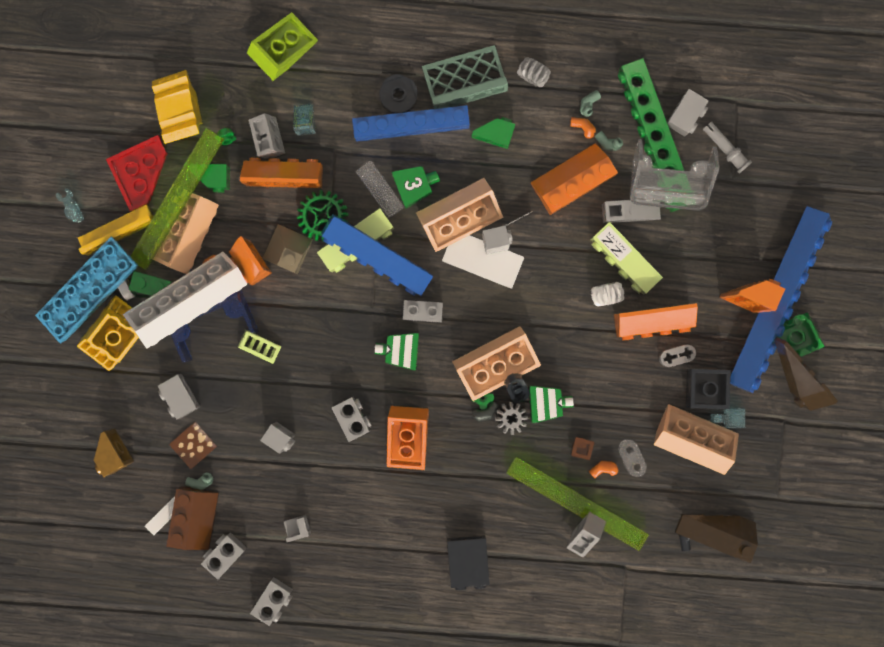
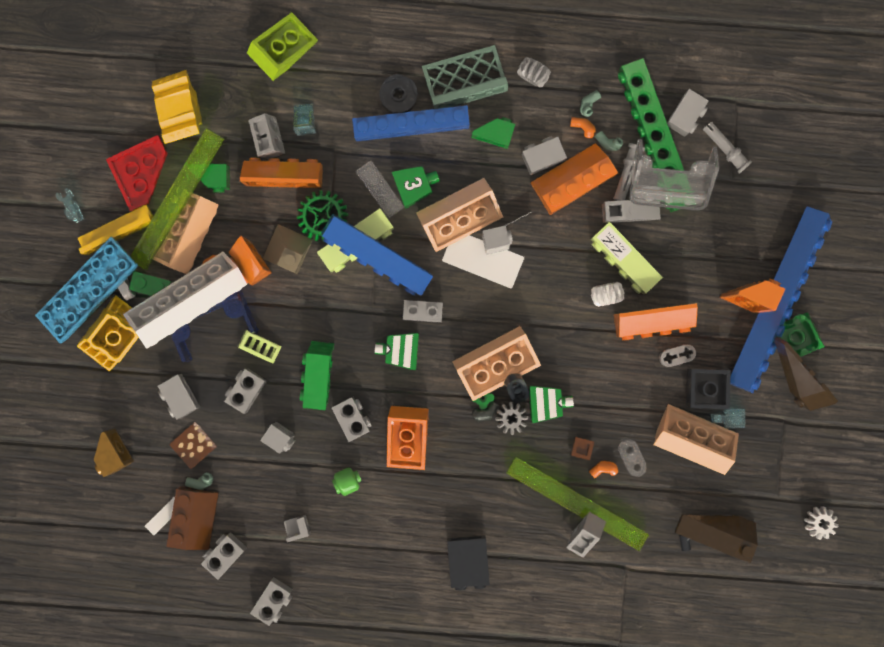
green plate [215,128,237,145] -> none
none -> light grey brick [224,369,267,414]
none -> green wedge [300,341,335,410]
none -> bright green head [332,467,361,496]
none -> light grey brick [521,136,567,175]
none -> light grey pin [613,143,645,201]
none -> white gear [804,506,839,540]

